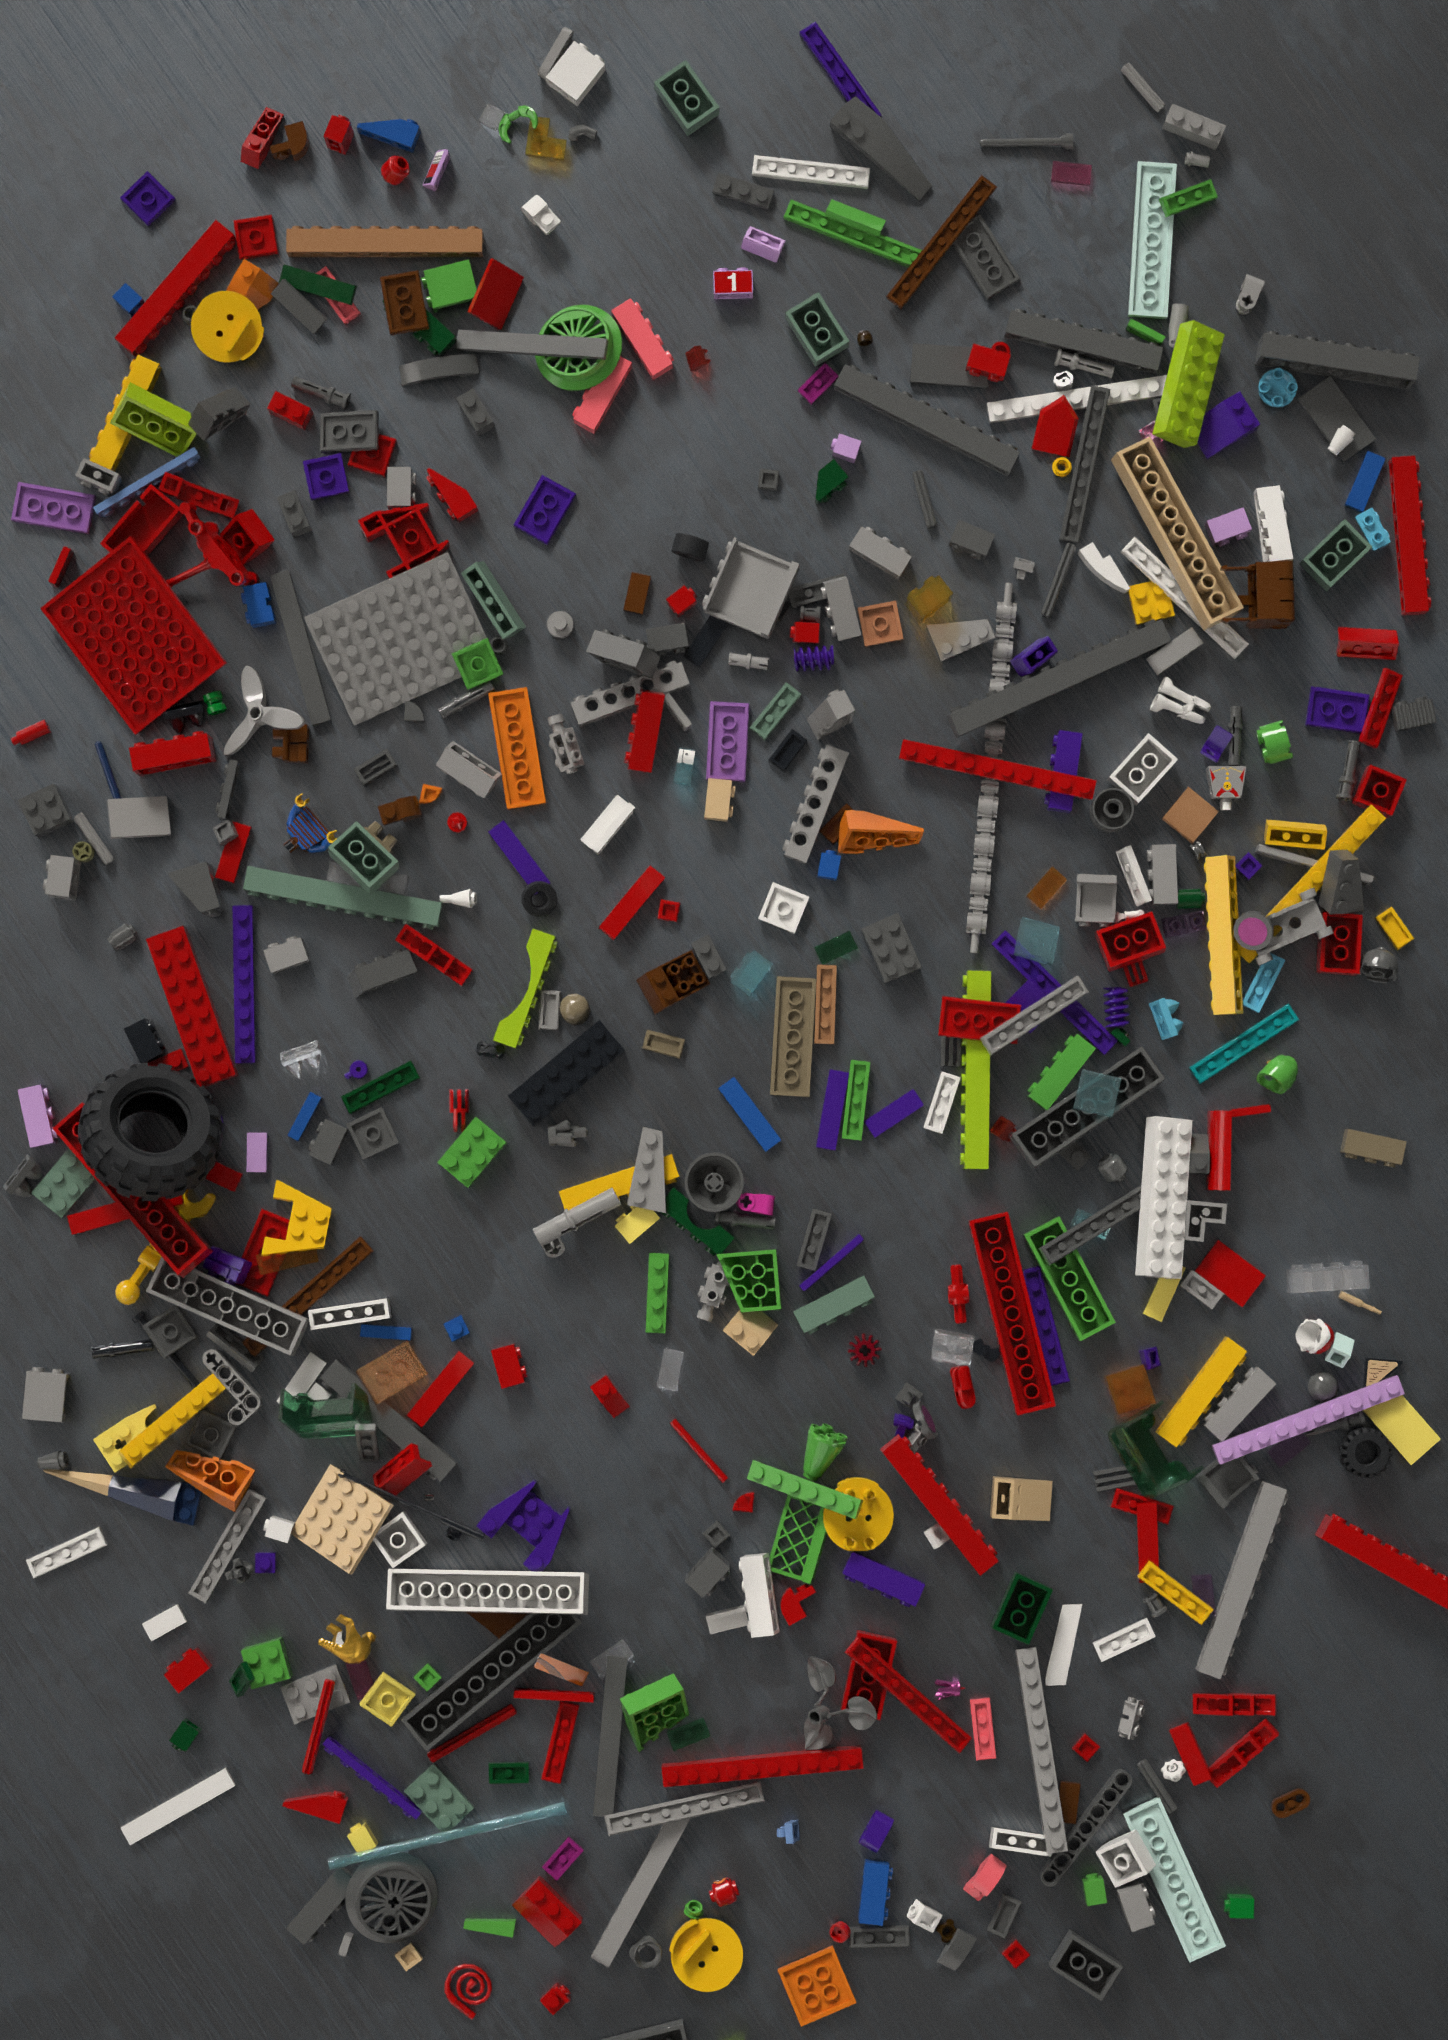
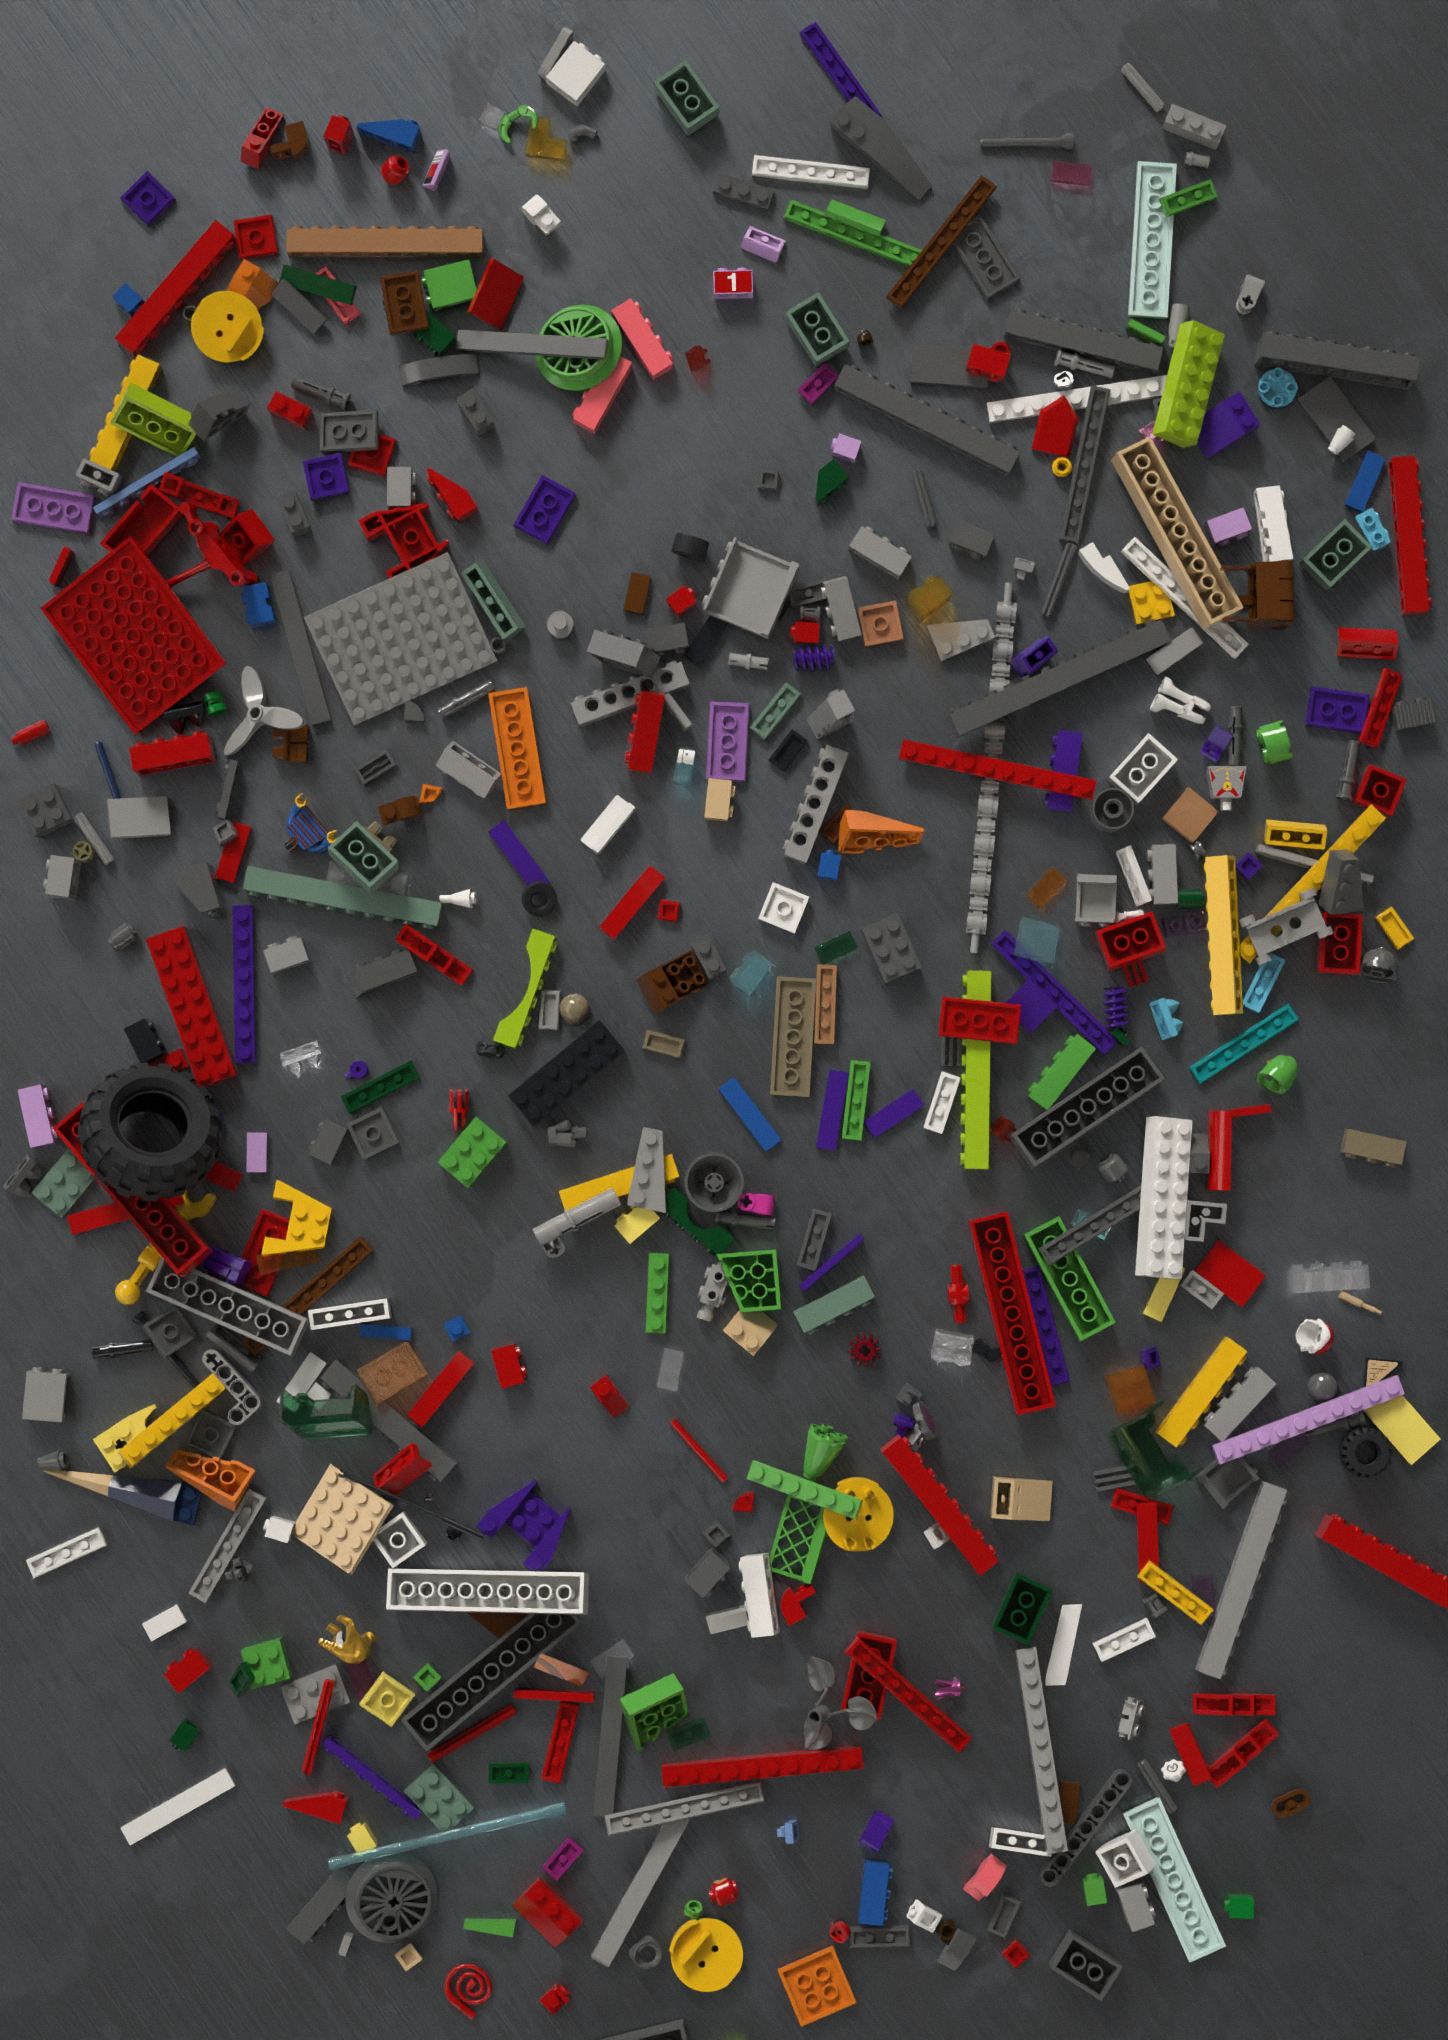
dark purple plate [255,1552,276,1573] -> none
blue piece [287,1092,323,1141] -> none
dark grey tile [355,1424,380,1461] -> none
red tile [447,812,467,833] -> none
bright green tile [451,638,503,690] -> none
light grey brick [547,714,585,774] -> none
dark purple brick [842,1551,925,1608] -> none
red arm [950,1366,976,1409] -> none
coral tile [970,1697,996,1761] -> none
light grey tile [980,975,1089,1055] -> none
red tile [1072,1733,1100,1762] -> none
clear light blue tile [1073,1069,1121,1118] -> none
tile [1233,911,1274,950] -> none
light aqua brick [1325,1332,1355,1368] -> none

